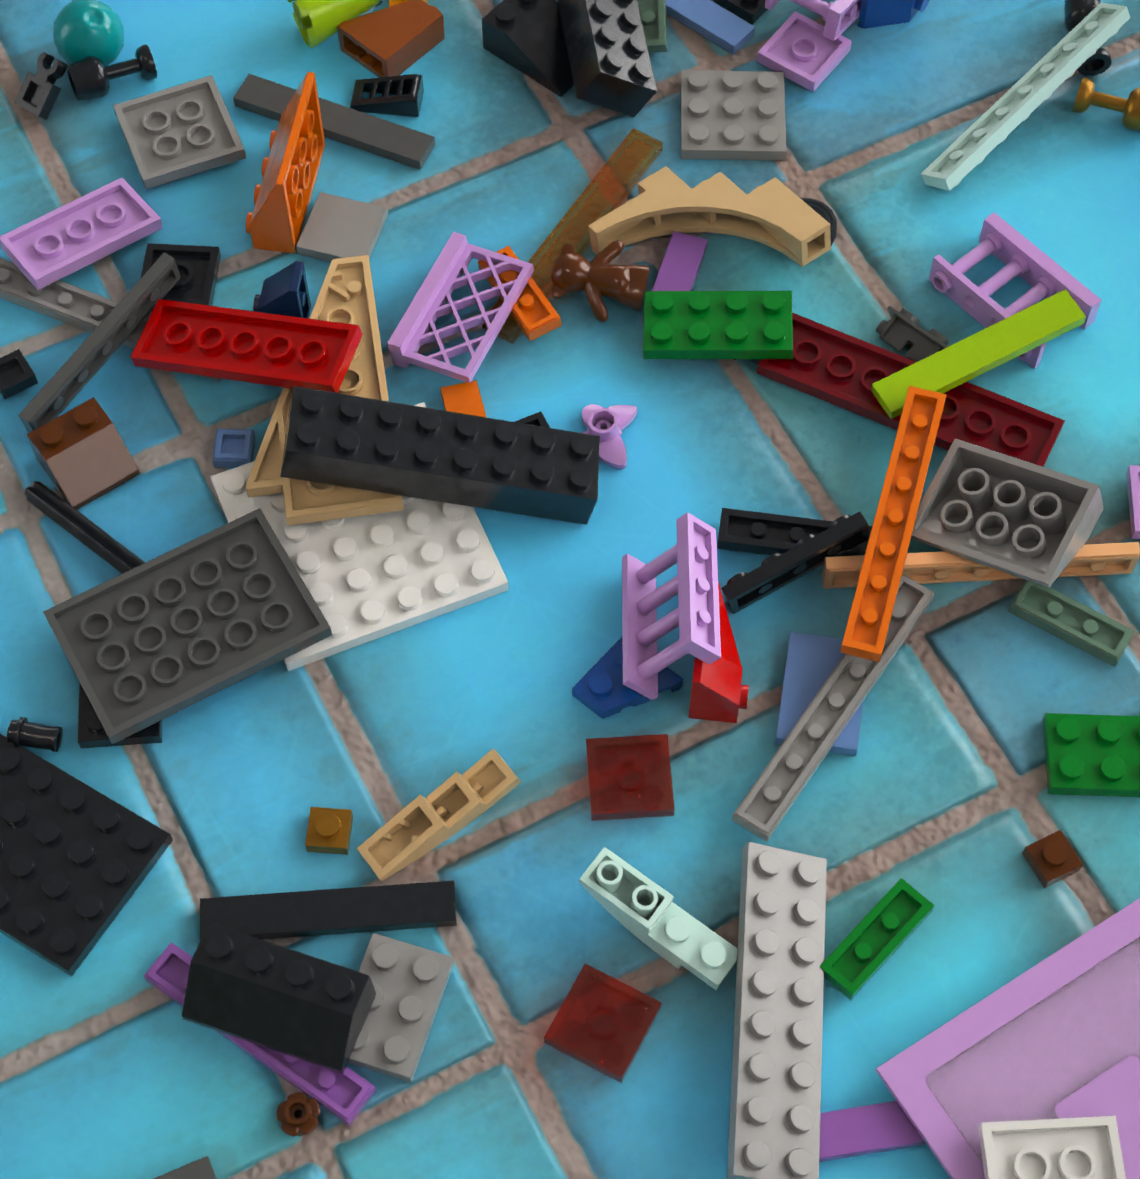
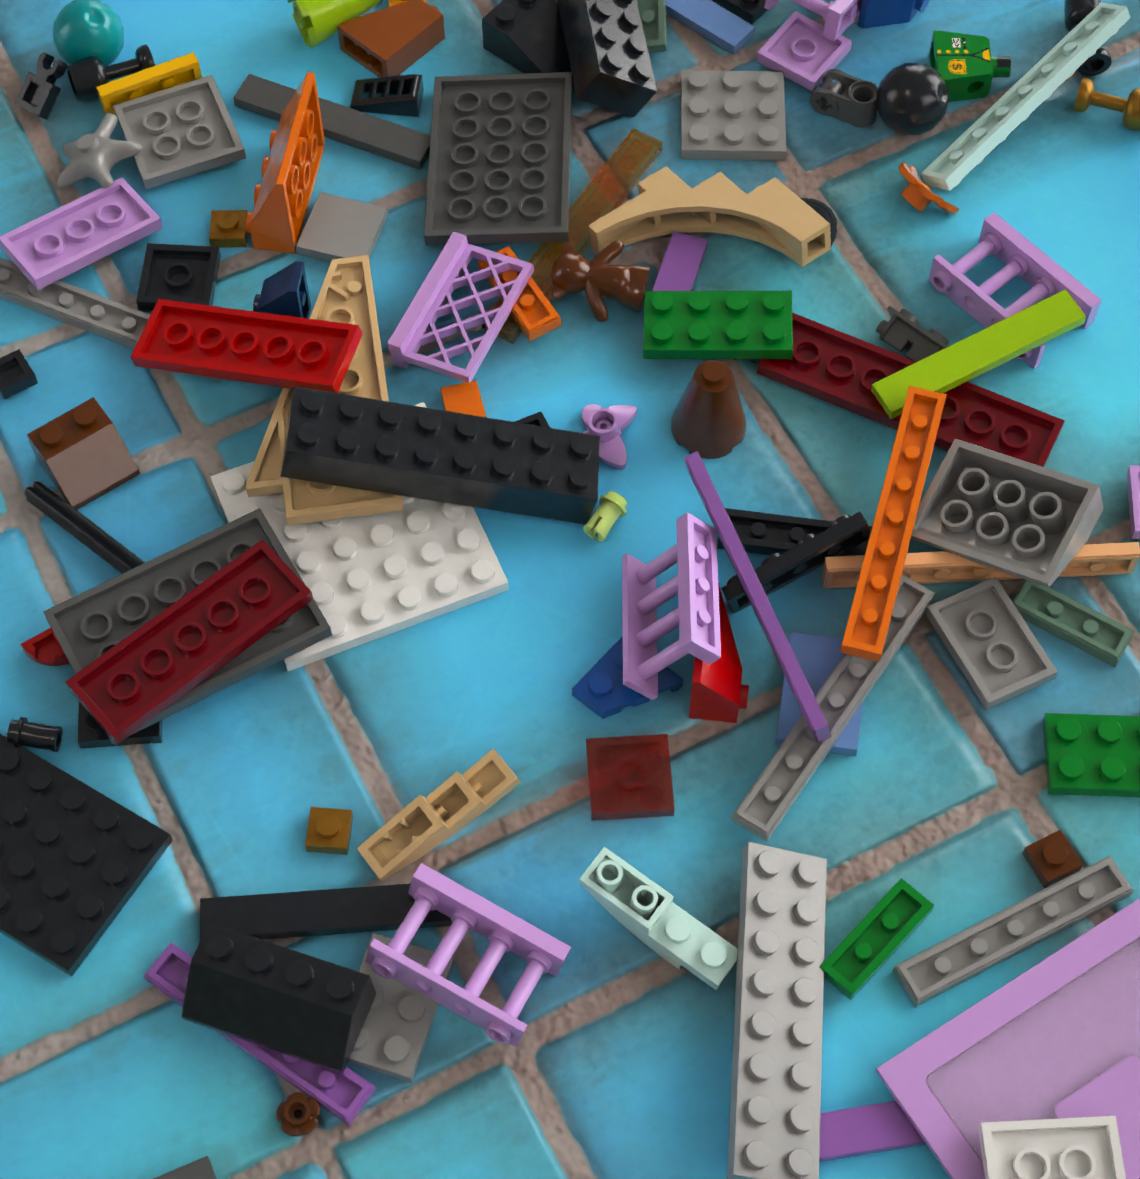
dark grey tile [18,252,181,433] -> none
medium blue tile [212,429,256,468] -> none
clear red plate [544,963,662,1083] -> none
none -> red tile [21,627,69,666]
none -> light grey animal [57,113,142,188]
none -> dark red plate [65,539,313,745]
none -> yellow plate [96,52,202,116]
none -> pearl gold plate [209,210,248,247]
none -> lavender fence [365,863,571,1048]
none -> dark grey plate [424,72,573,245]
none -> yellowish green pin [583,491,627,542]
none -> reddish brown cone [671,360,746,459]
none -> medium lavender tile [684,451,831,743]
none -> dark grey piece [810,69,878,128]
none -> black piece [877,63,949,135]
none -> light grey tile [893,856,1134,1007]
none -> orange animal [898,162,959,215]
none -> light grey plate [925,577,1058,710]
none -> green torso [929,31,1011,102]

